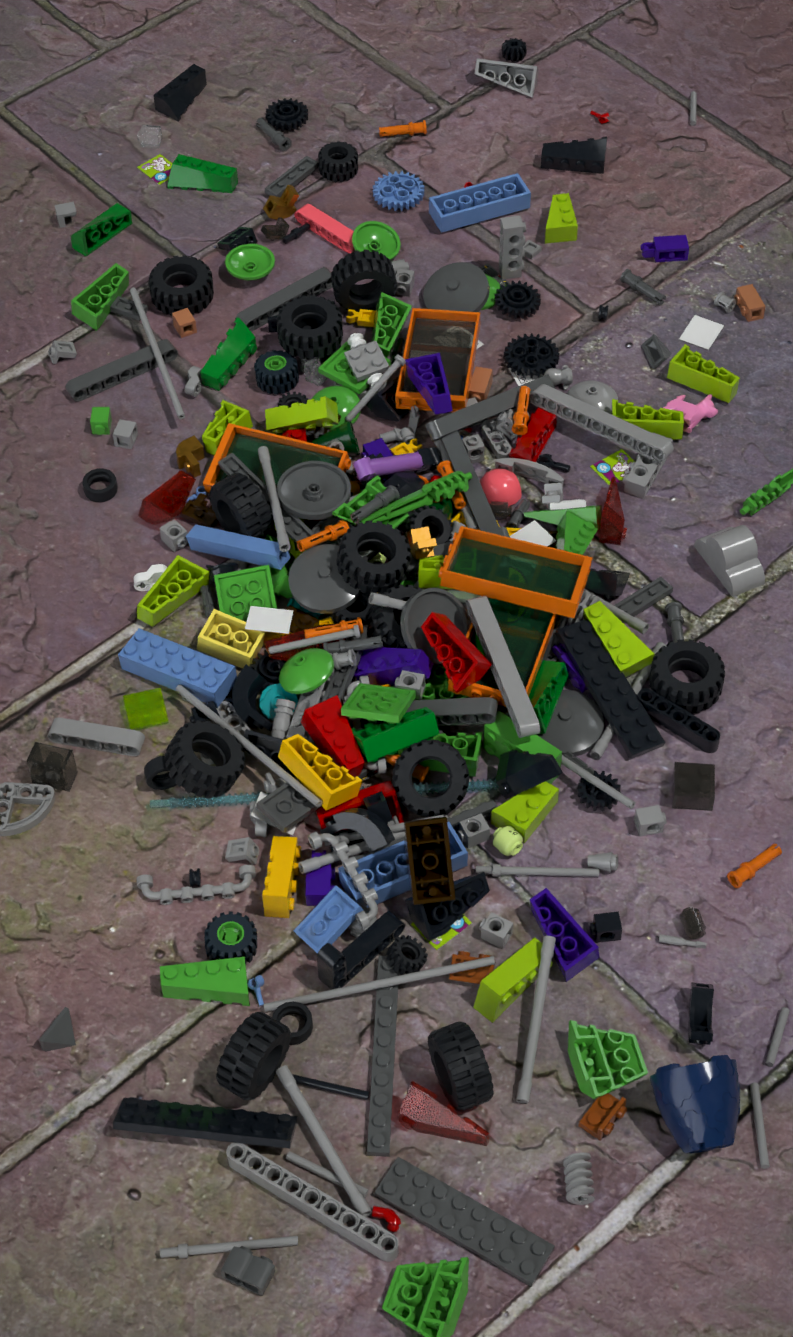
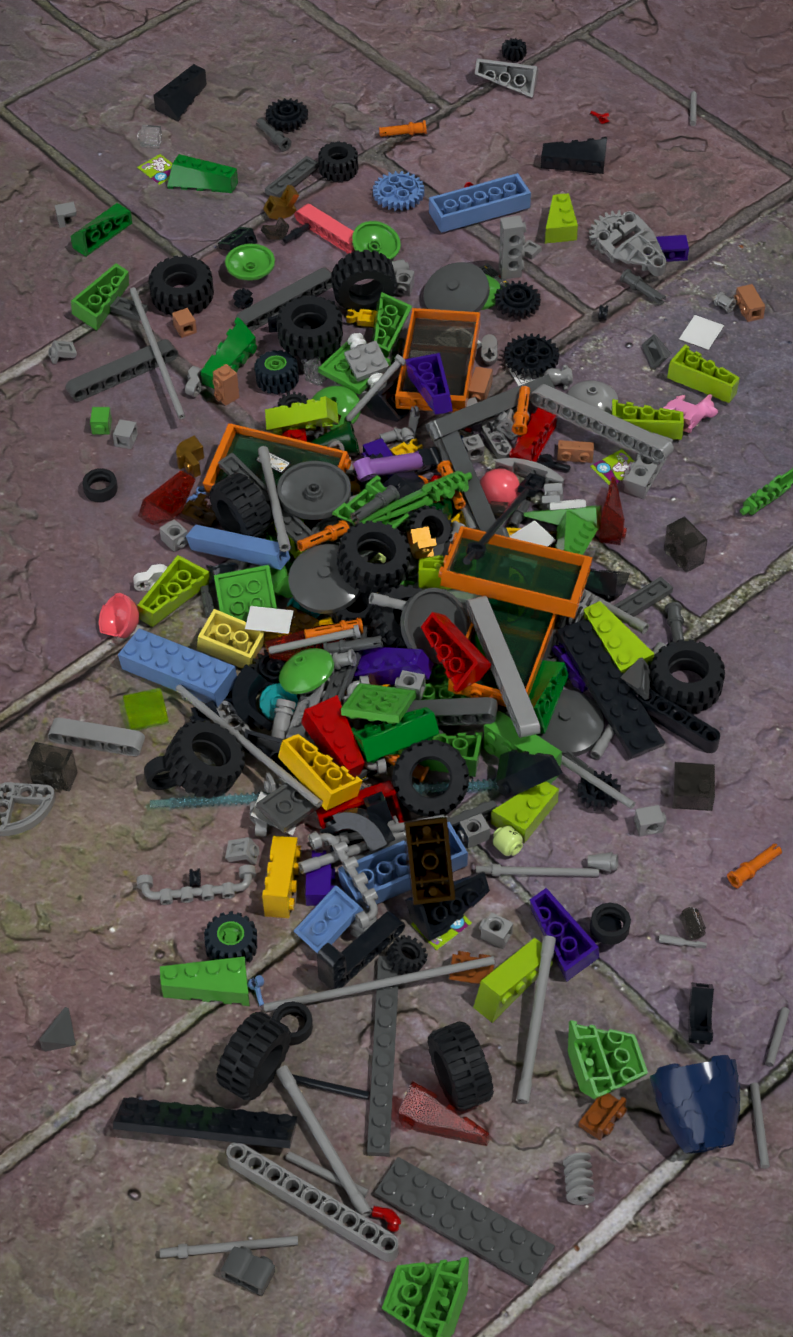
lime wedge [202,400,253,455] -> none
light grey brick [694,525,765,597] -> none
none -> coral cylinder [99,593,139,639]
none -> nougat brick [213,364,239,406]
none -> black gear [233,288,253,310]
none -> sticker [255,452,291,474]
none -> black bar [463,473,546,565]
none -> light grey piece [482,334,498,365]
none -> nougat bracket [557,440,594,463]
none -> light grey connector [589,210,666,276]
none -> black tyre [590,902,631,945]
none -> dark grey slope [620,657,651,700]
none -> clear smoke brick [664,516,708,573]

